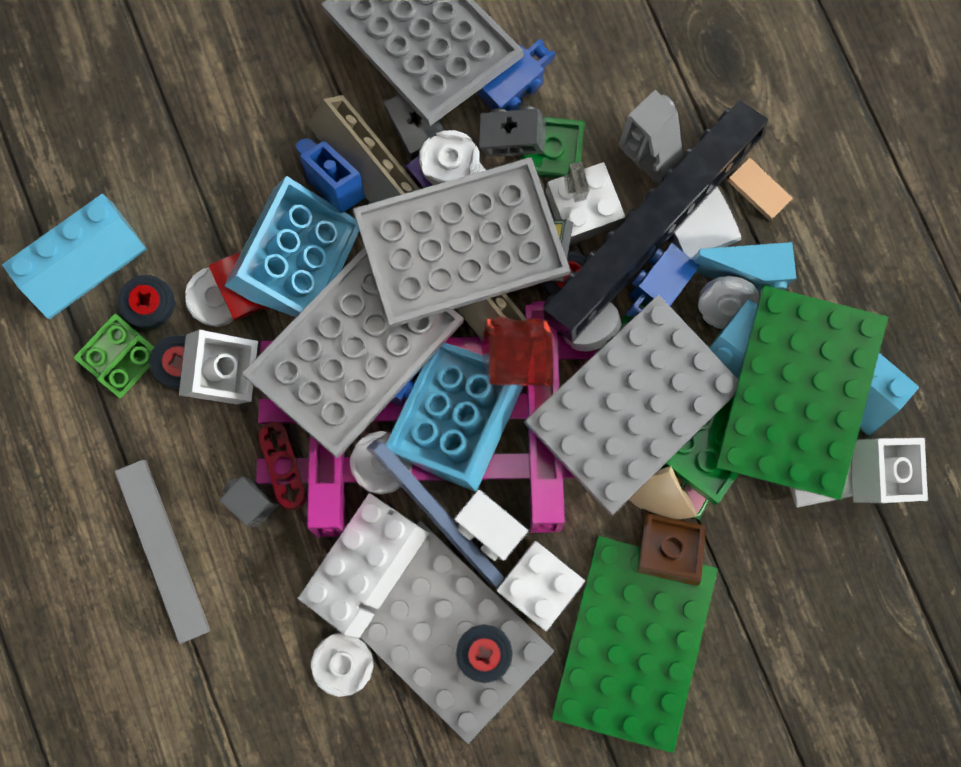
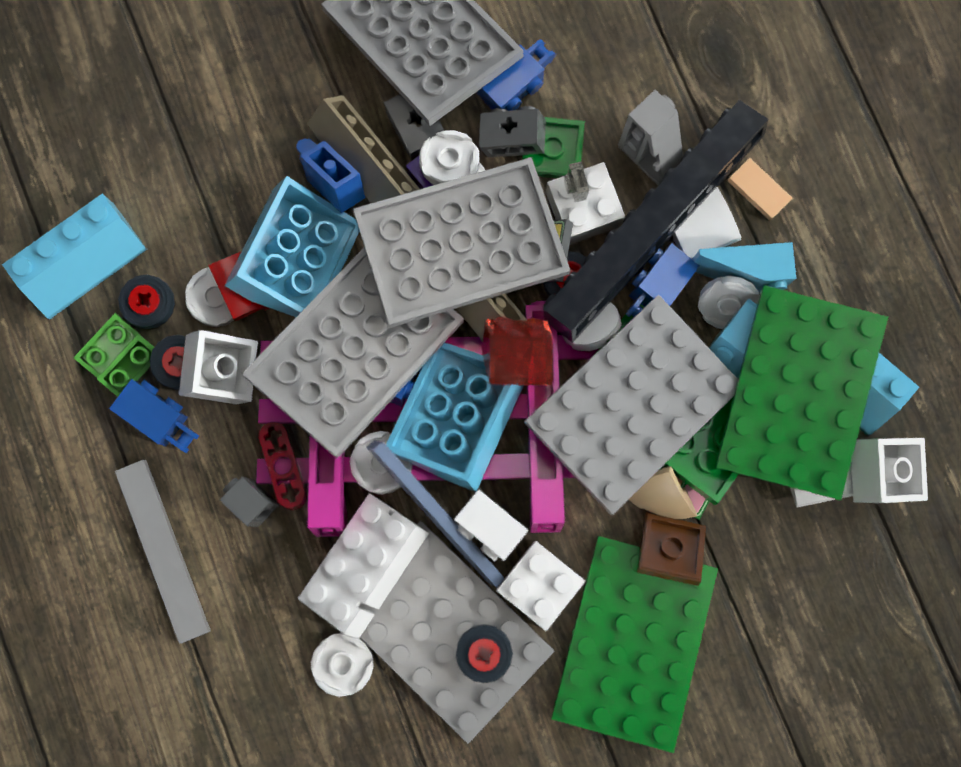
none -> blue brick [109,379,200,453]

